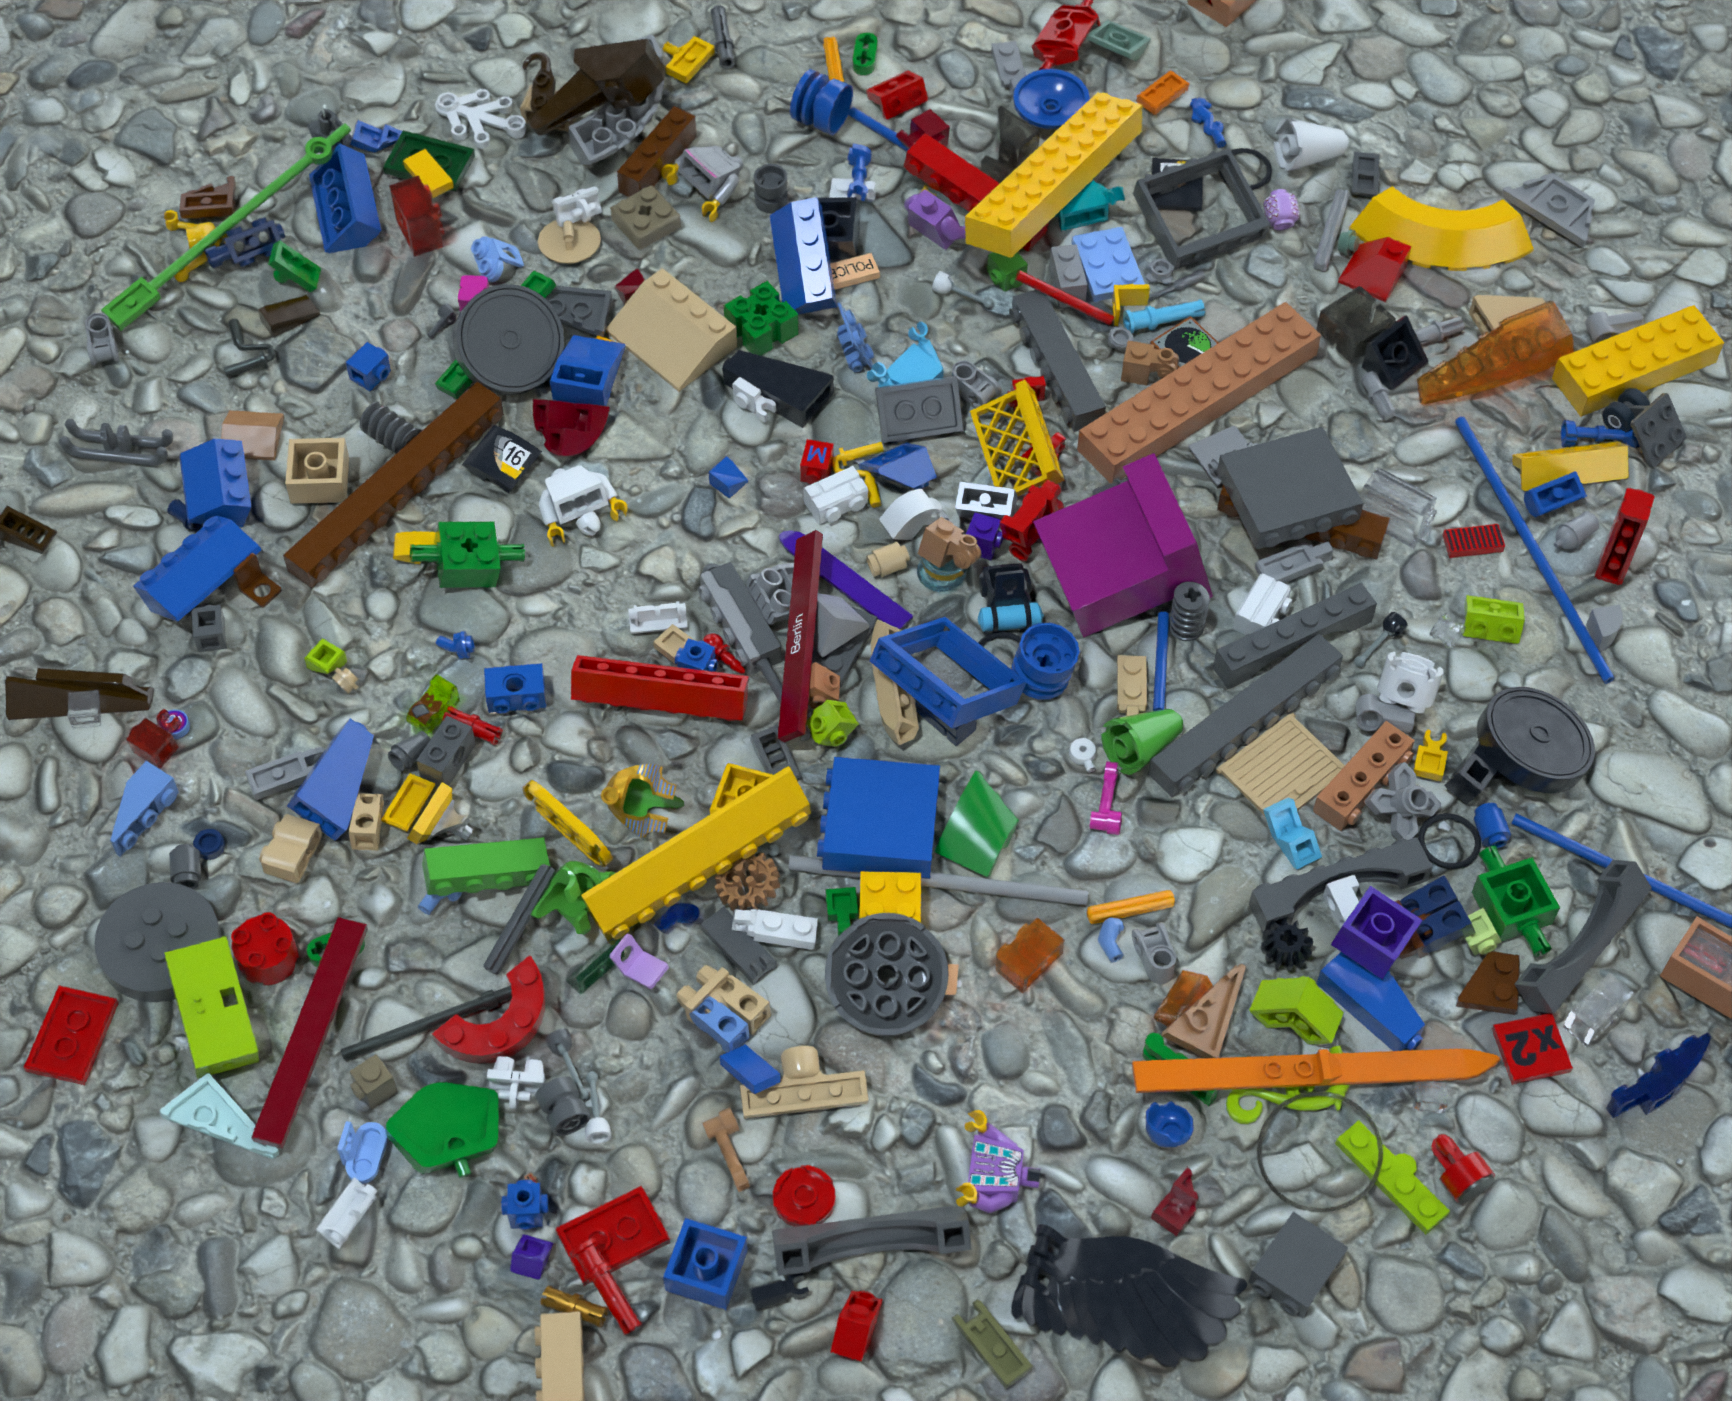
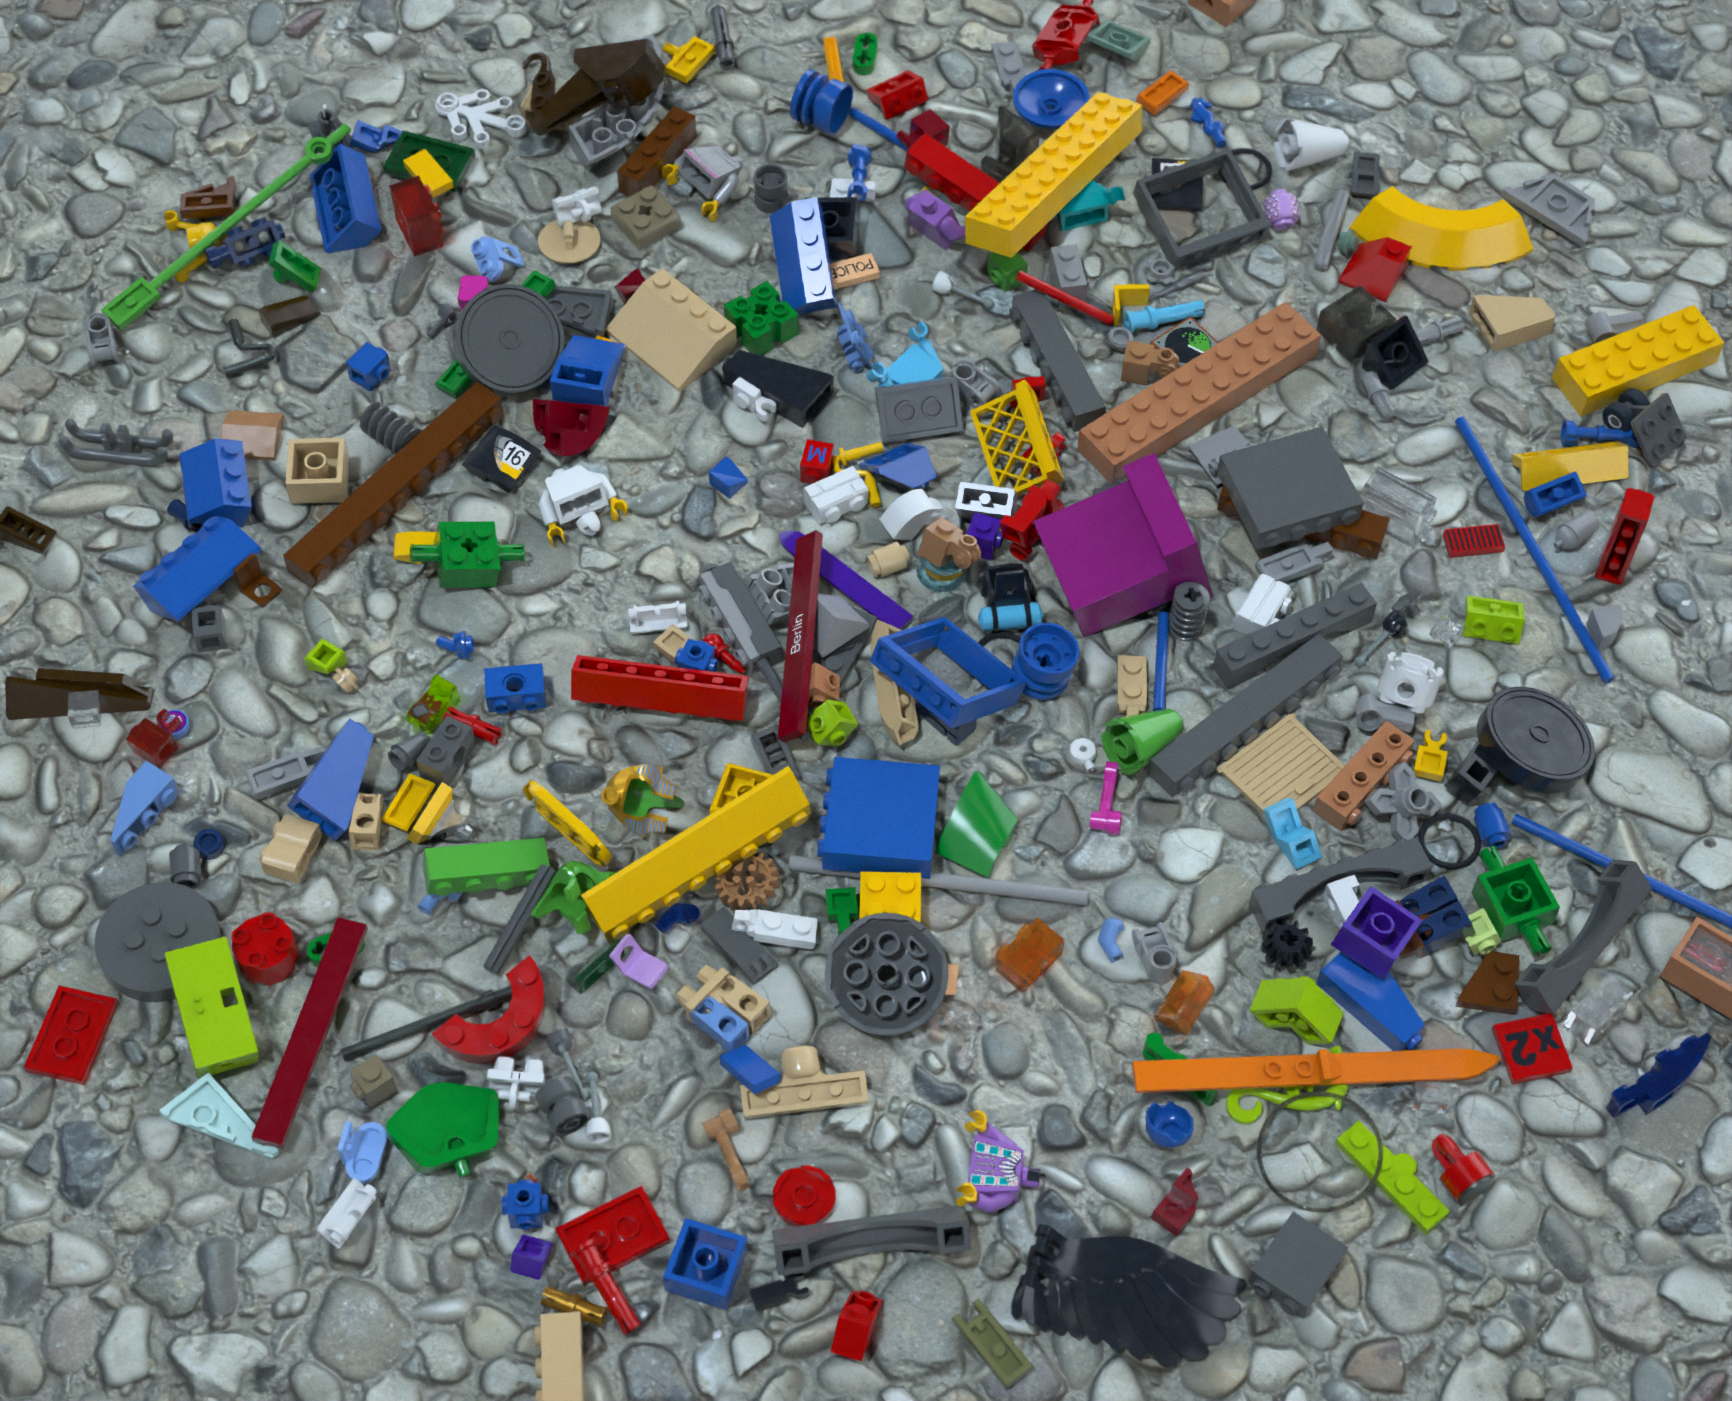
light blue plate [1072,227,1145,302] -> none
light orange axle [1087,890,1175,924] -> none
medium nougat wing [1162,964,1246,1058] -> none
clear orange wedge [1417,300,1574,405] -> none
none -> dark grey plant [1391,589,1424,617]

